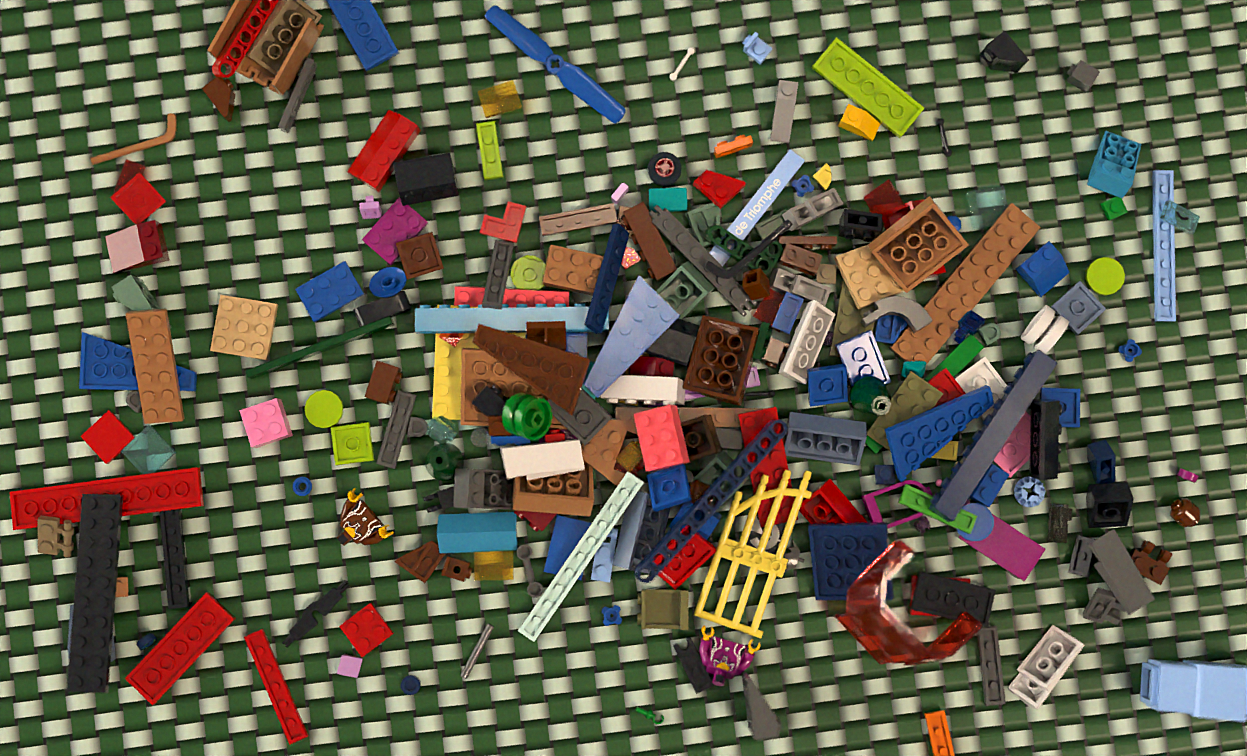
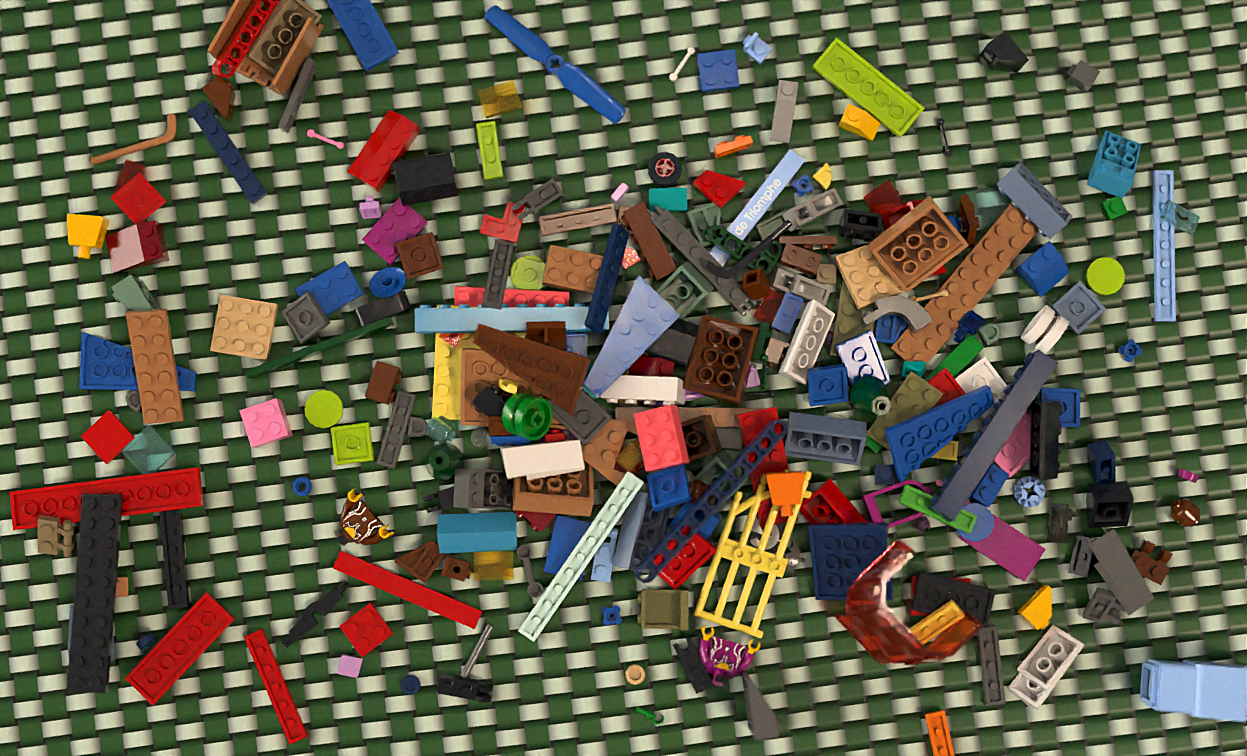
none -> yellow torso [67,214,109,259]
none -> dark blue plate [189,101,268,205]
none -> dark grey tile [281,291,331,344]
none -> bright pink hinge [307,129,344,149]
none -> red tile [333,550,483,629]
none -> black hinge [437,673,493,703]
none -> light yellow tile [498,378,519,394]
none -> dark grey hinge [511,178,563,220]
none -> tan tile [626,664,645,685]
none -> blue plate [697,49,740,93]
none -> dark green hinge [761,354,769,390]
none -> orange torso [766,471,804,516]
none -> tile [905,600,965,648]
none -> tan hinge [910,289,948,302]
none -> reddish brown wing [959,195,980,248]
none -> sand blue slope [997,162,1073,239]
none -> yellow slope [1017,585,1052,630]

